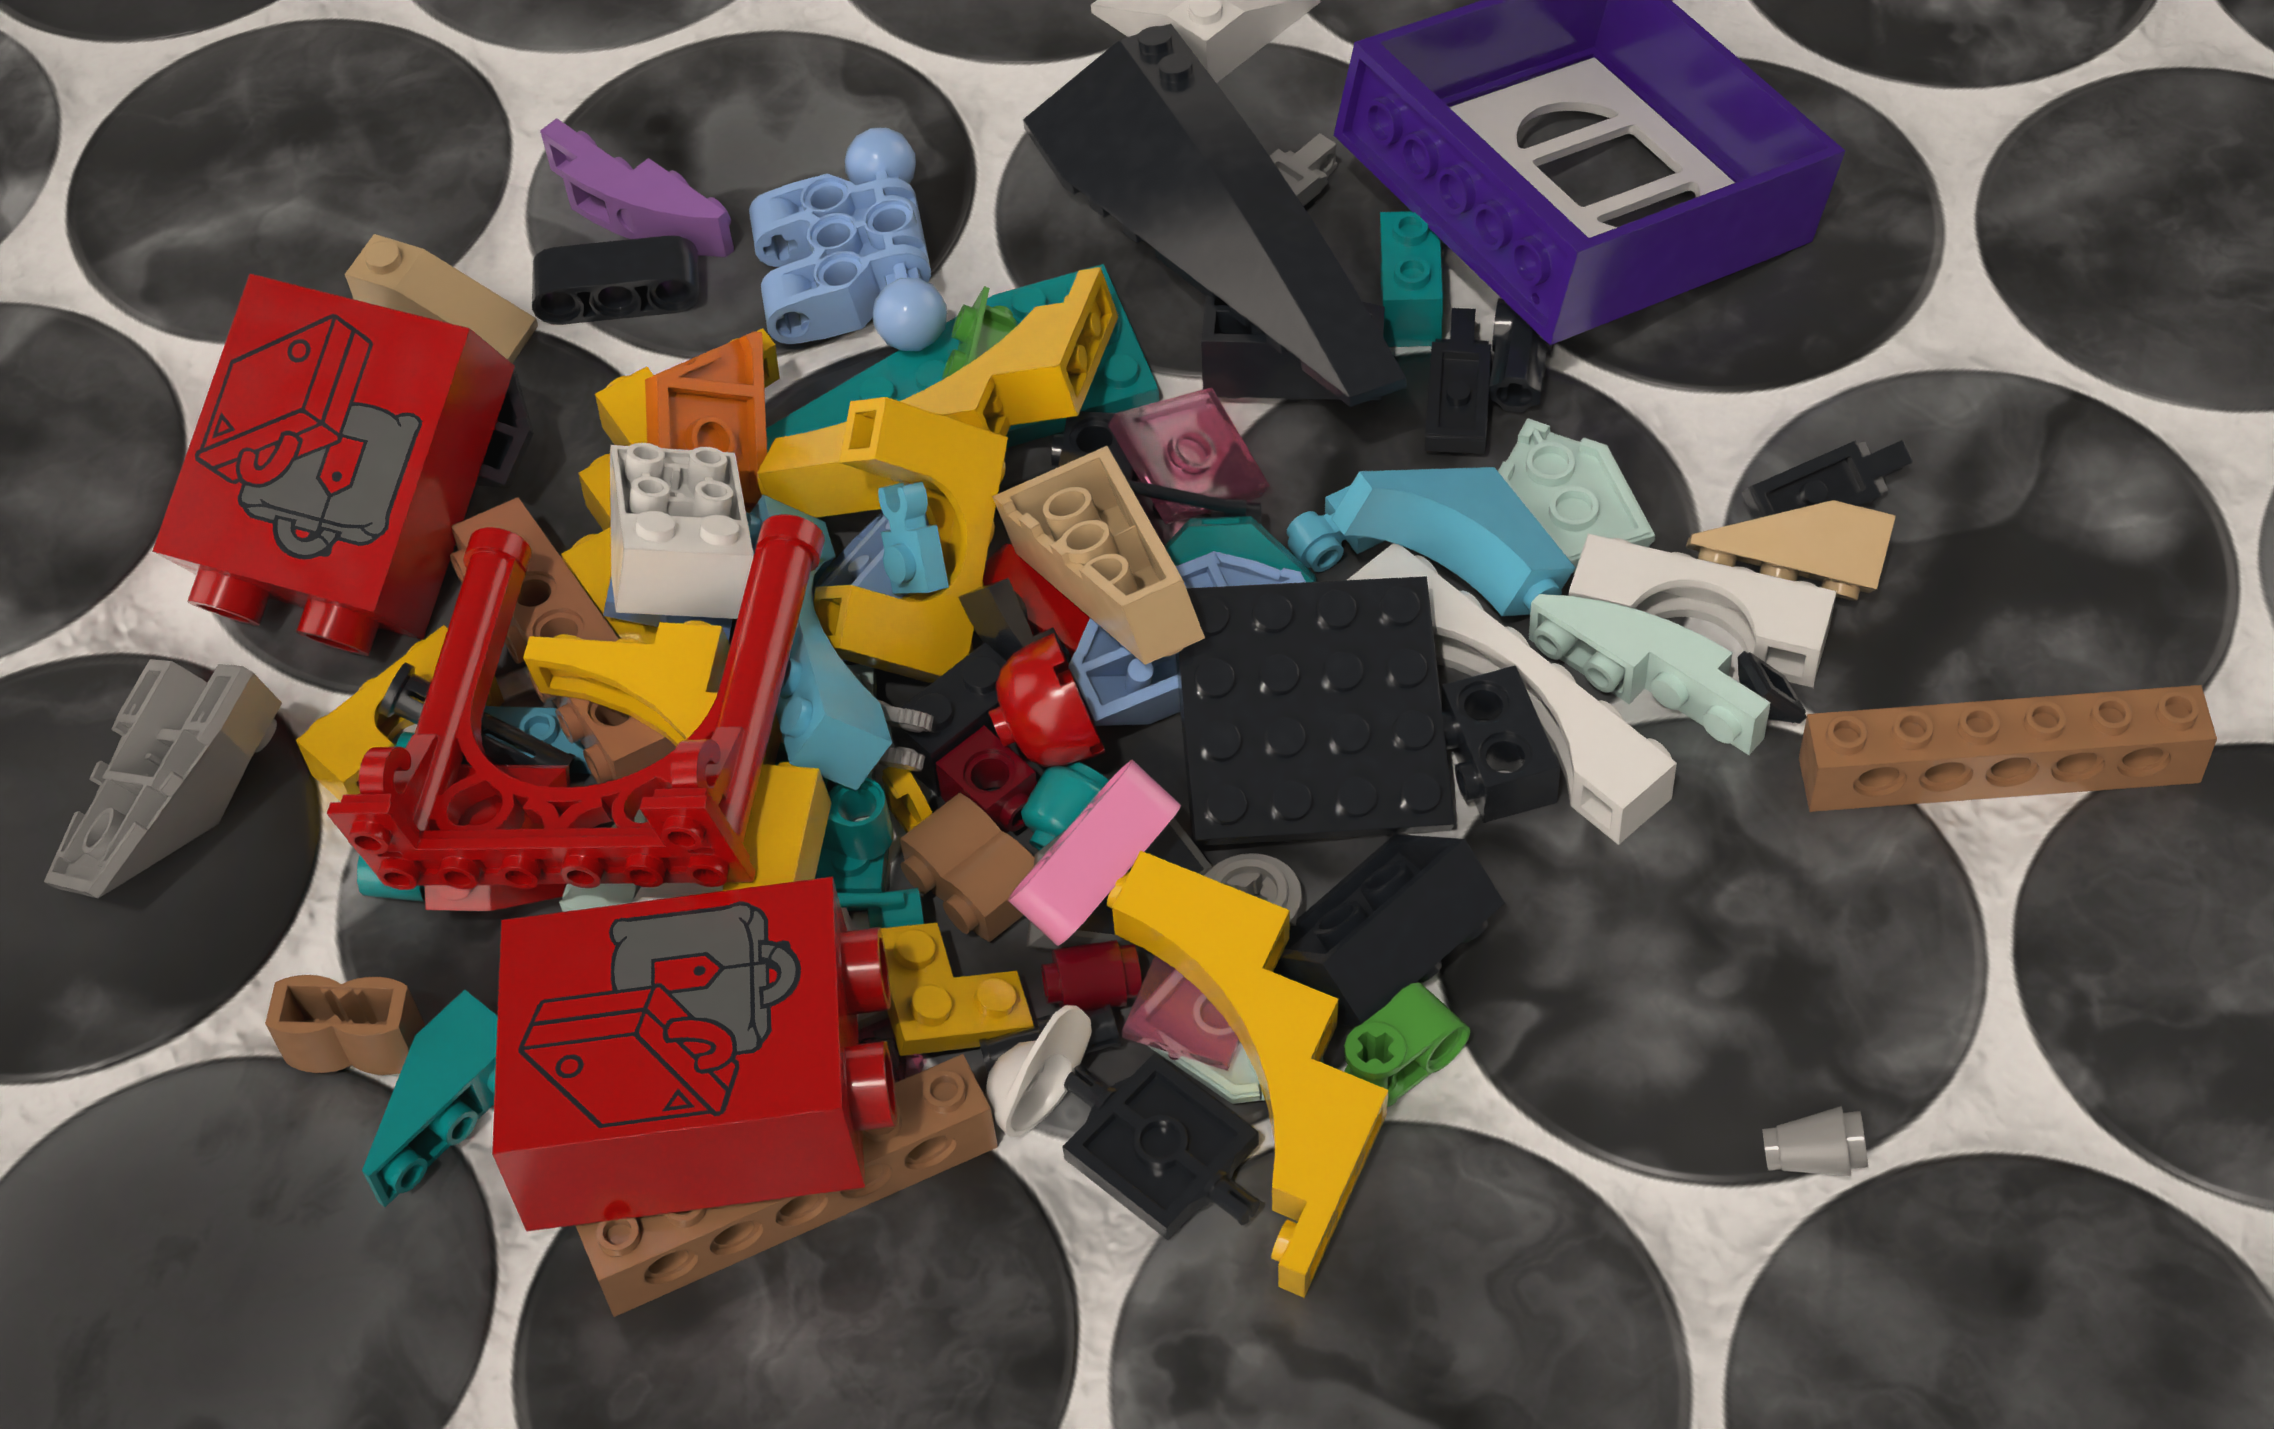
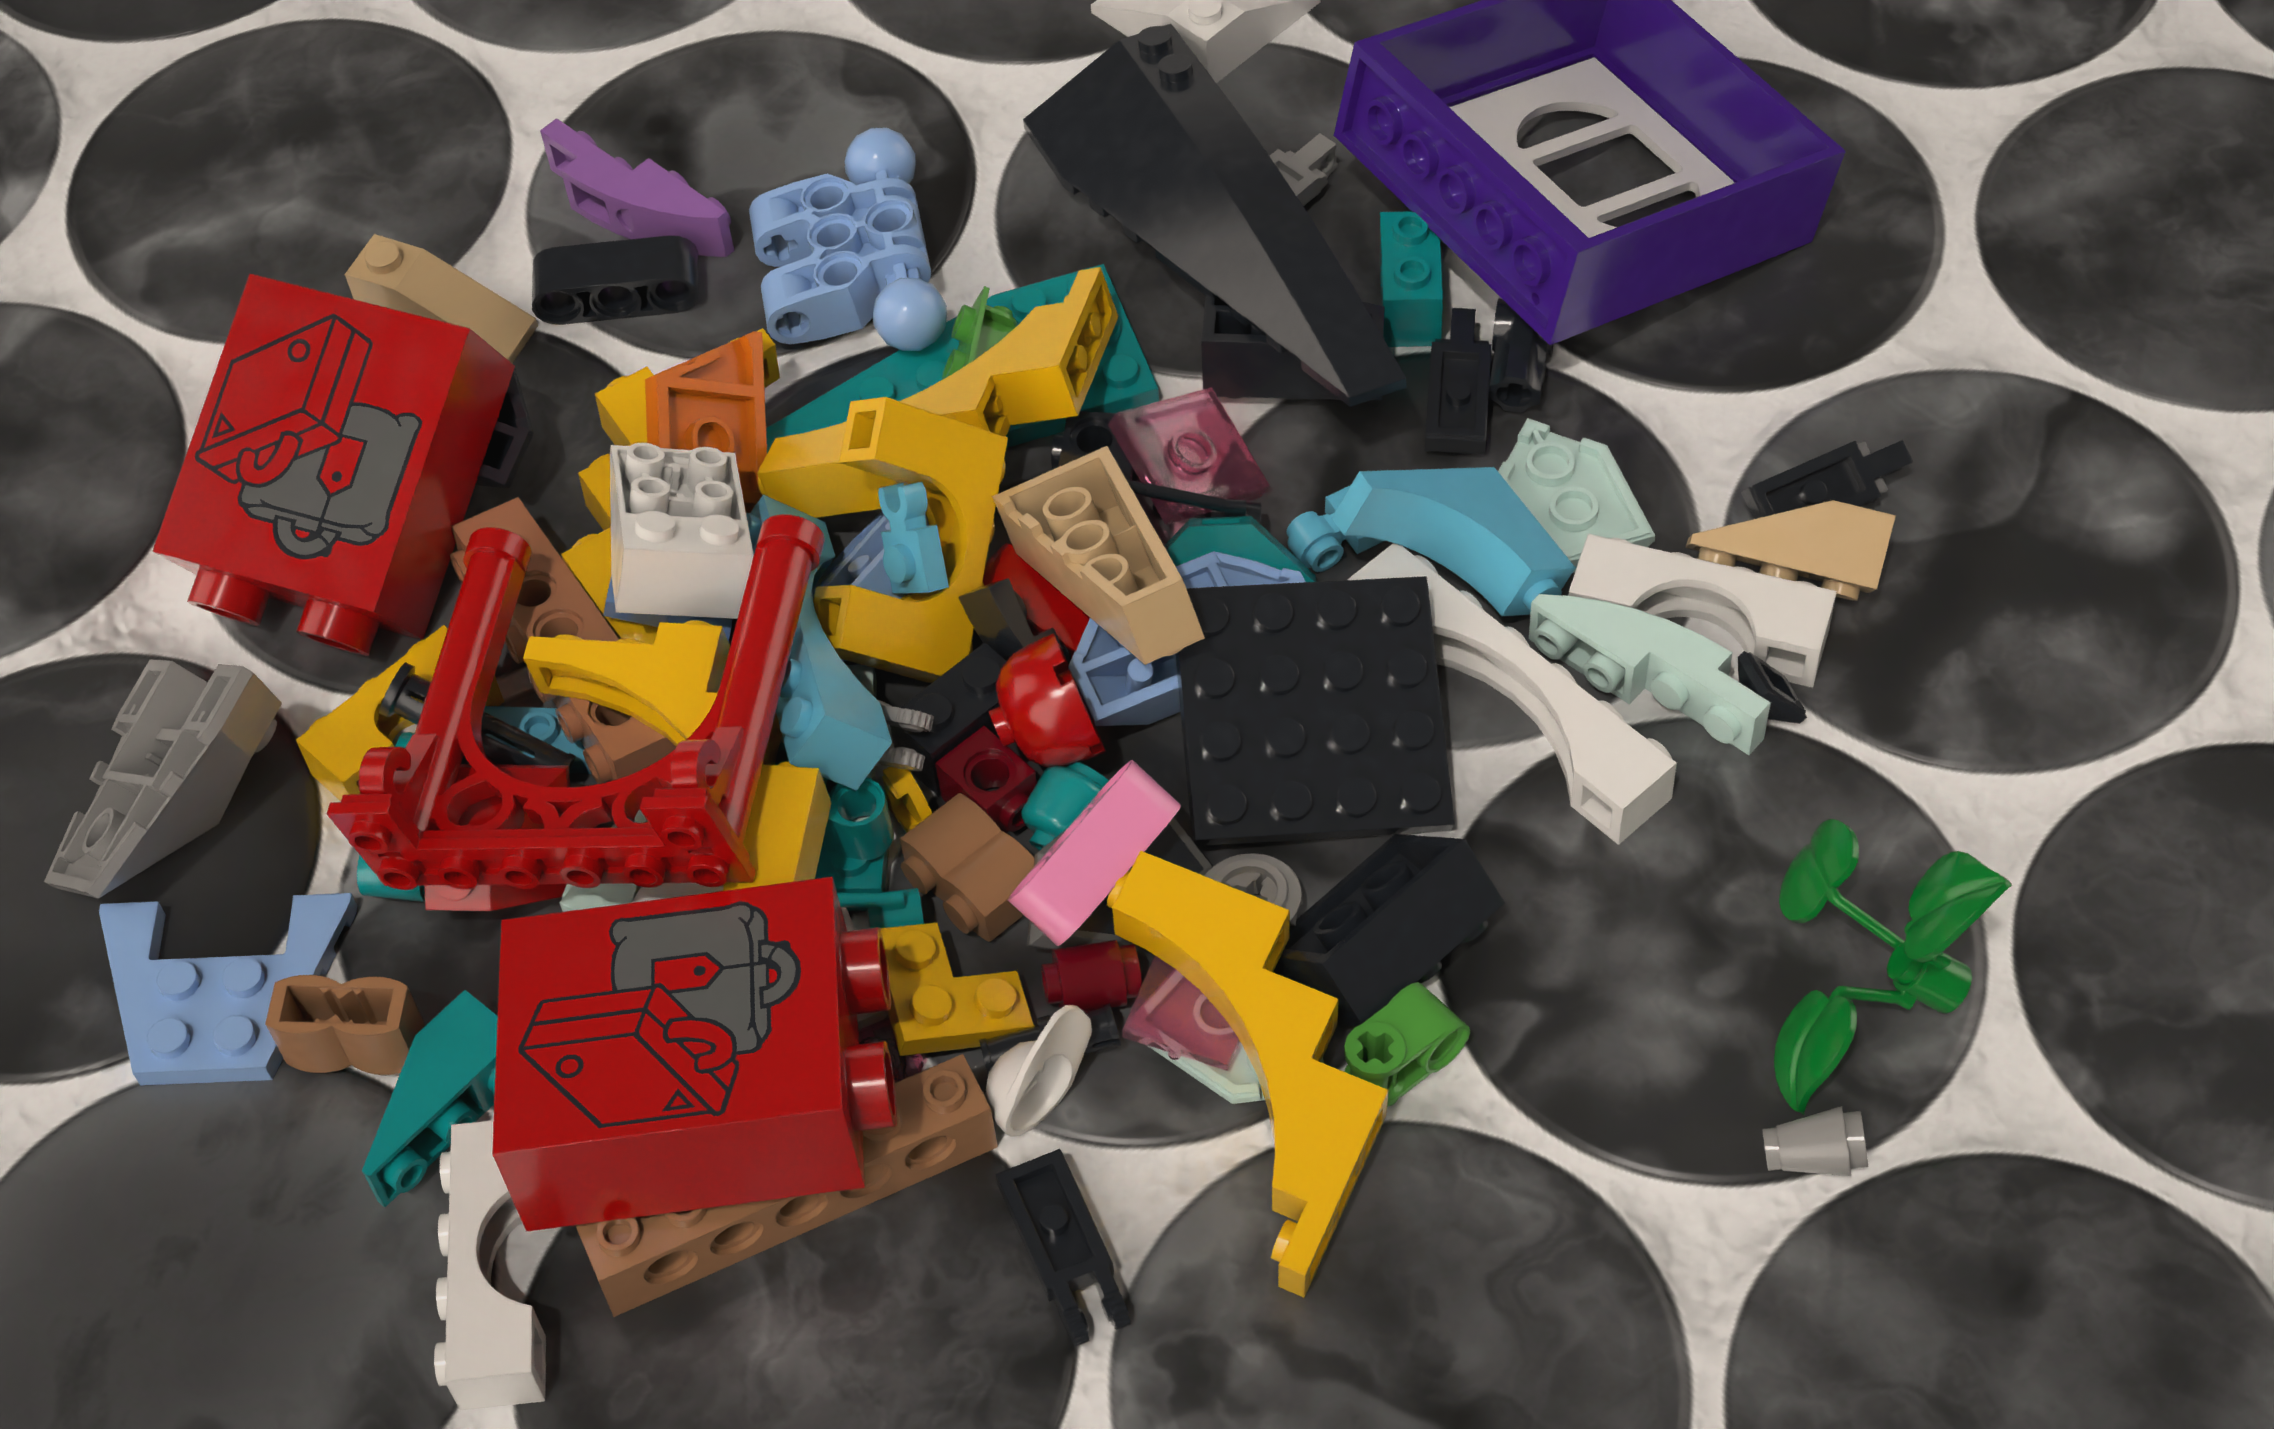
black plate [1062,1053,1260,1240] -> none
black brick [1441,665,1560,823] -> none
medium nougat brick [1799,685,2217,812] -> none
none -> light blue wing [99,893,357,1086]
none -> white arch [434,1120,546,1410]
none -> black hinge [996,1149,1131,1347]
none -> green plant [1774,819,2012,1115]

